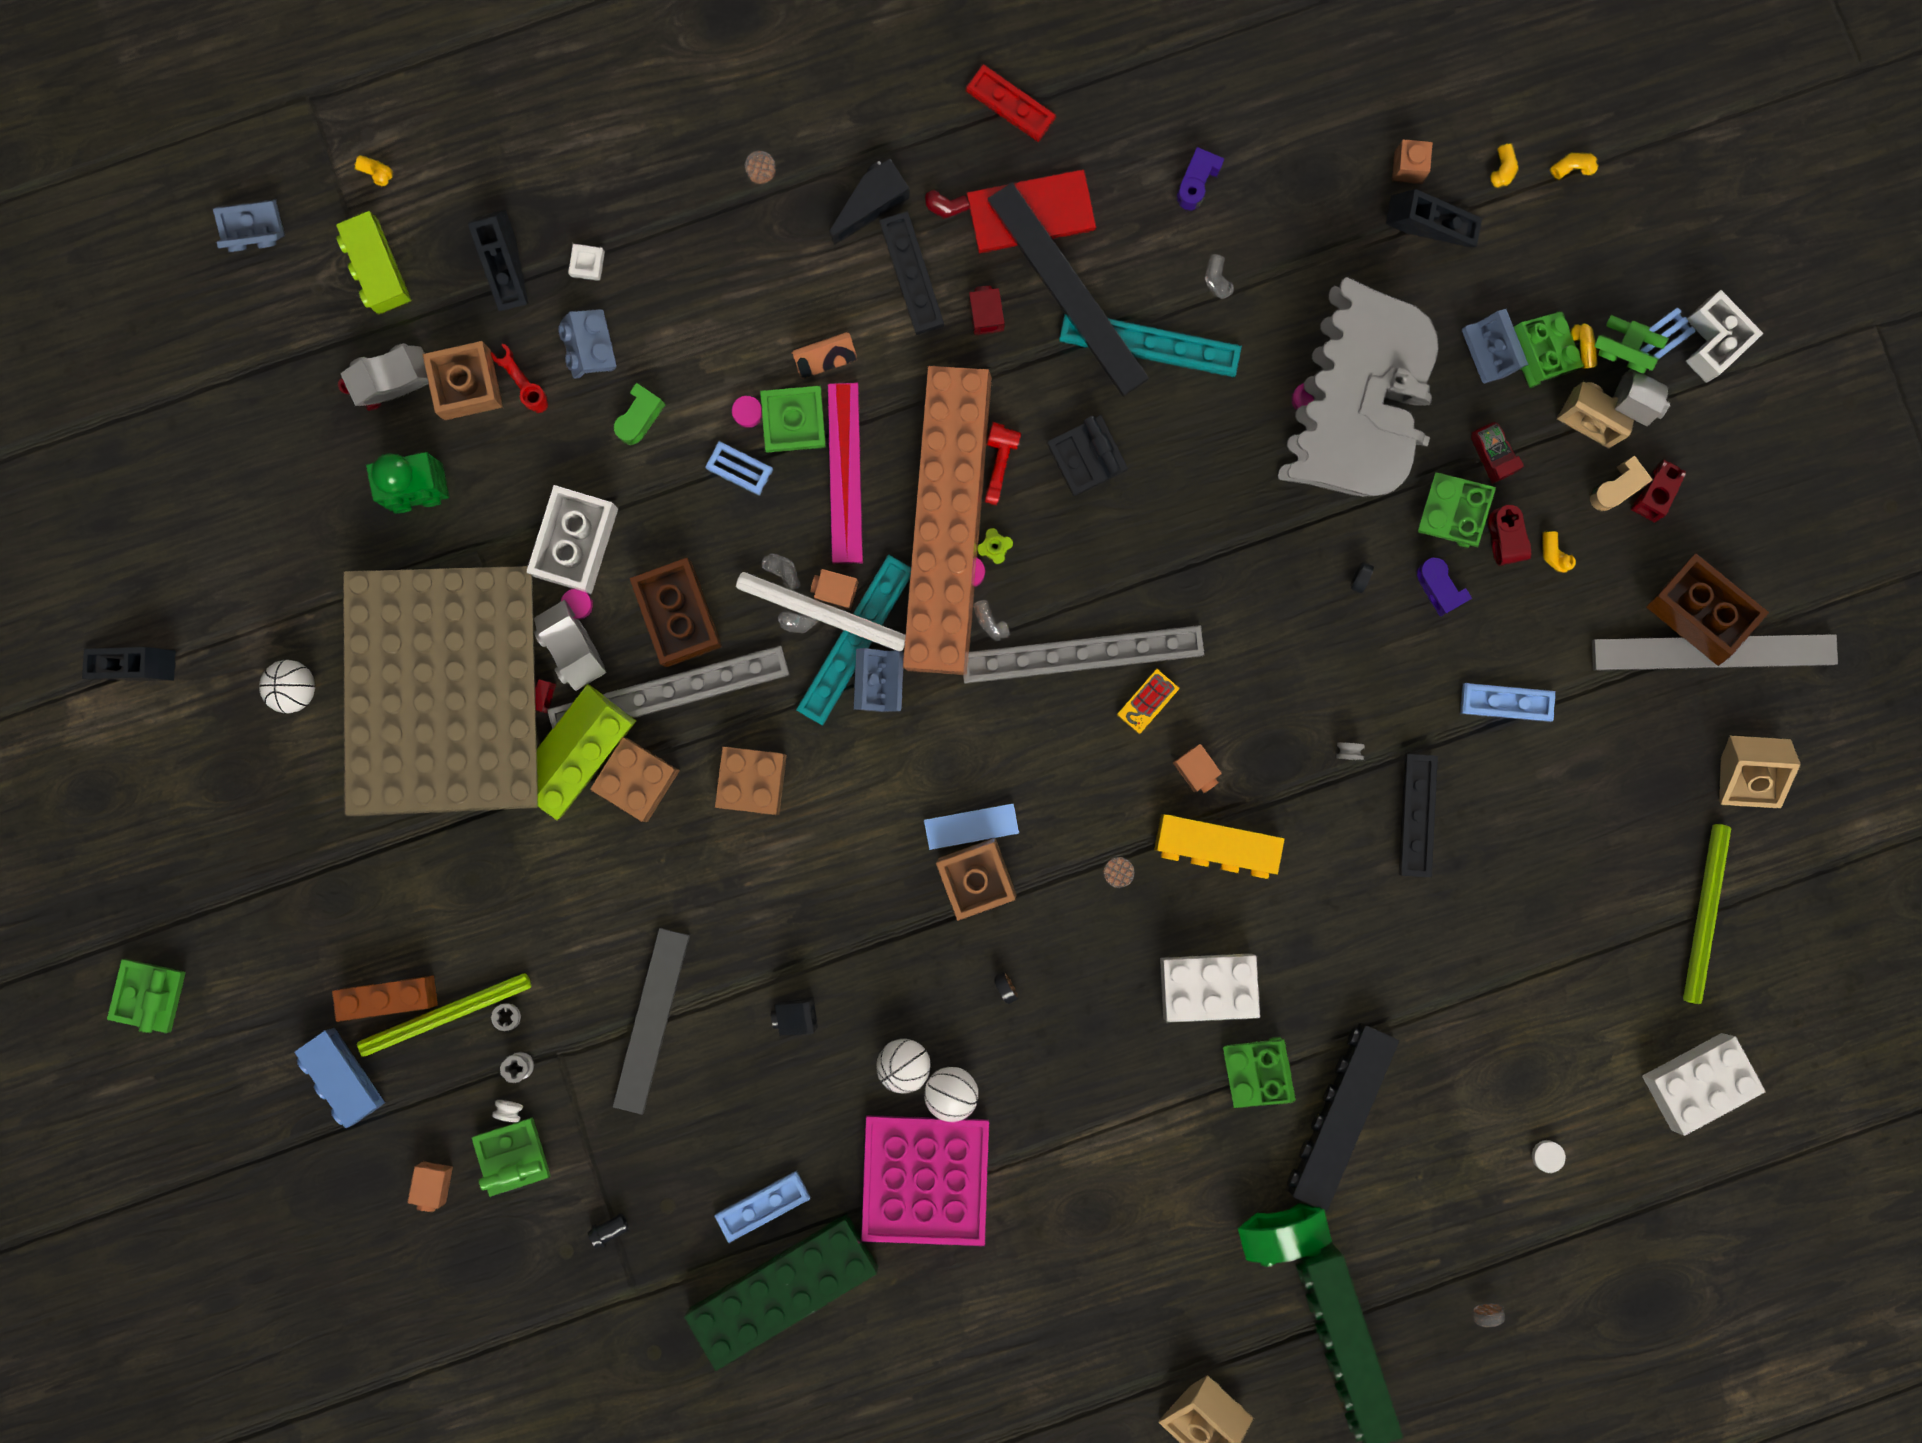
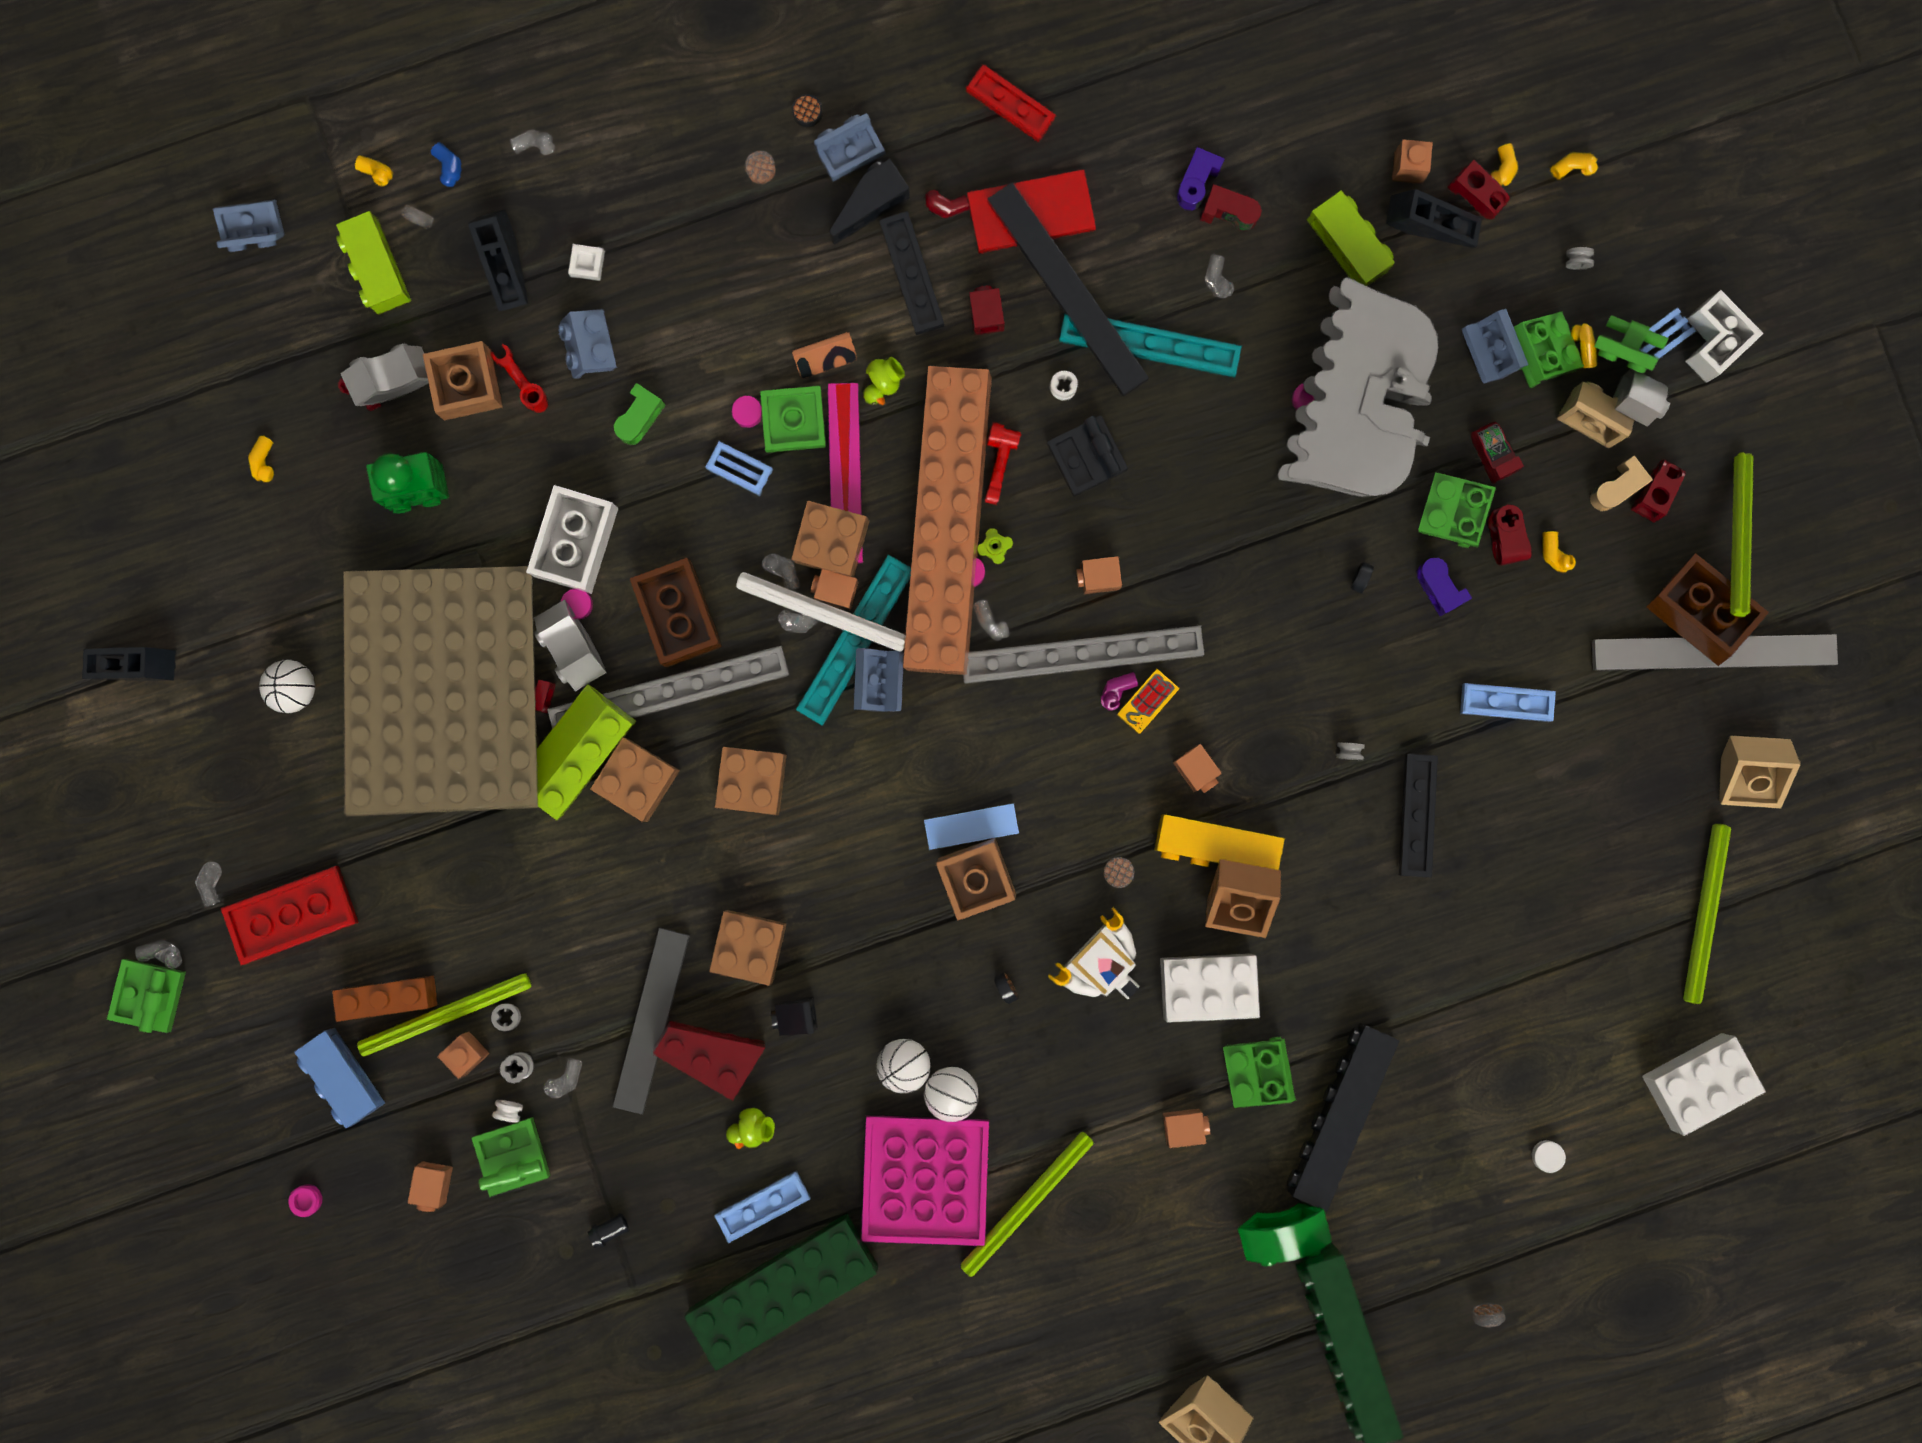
none -> clear arm [135,940,182,969]
none -> clear arm [195,862,222,908]
none -> red tile [221,866,359,966]
none -> yellow arm [248,436,274,482]
none -> dark pink tile [288,1184,322,1217]
none -> clear tile [401,205,434,229]
none -> blue arm [431,142,461,187]
none -> nougat brick [438,1032,490,1079]
none -> clear arm [510,130,555,155]
none -> clear arm [544,1058,583,1098]
none -> dark red wedge [653,1021,765,1101]
none -> medium nougat brick [709,910,787,986]
none -> lime animal [726,1108,775,1149]
none -> medium nougat brick [791,501,869,578]
none -> tile [792,94,823,127]
none -> sand blue bracket [814,113,885,181]
none -> lime animal [863,357,905,405]
none -> lime axle [961,1132,1094,1277]
none -> white torso [1048,908,1140,999]
none -> white bush [1050,371,1078,400]
none -> nougat brick [1076,556,1122,594]
none -> magenta arm [1101,672,1138,711]
none -> nougat brick [1163,1109,1210,1148]
none -> dark red leg [1200,184,1262,231]
none -> medium nougat brick [1205,859,1281,938]
none -> lime brick [1307,190,1395,287]
none -> dark red leg [1447,160,1510,219]
none -> light grey bush [1566,247,1594,270]
none -> lime axle [1730,452,1753,617]

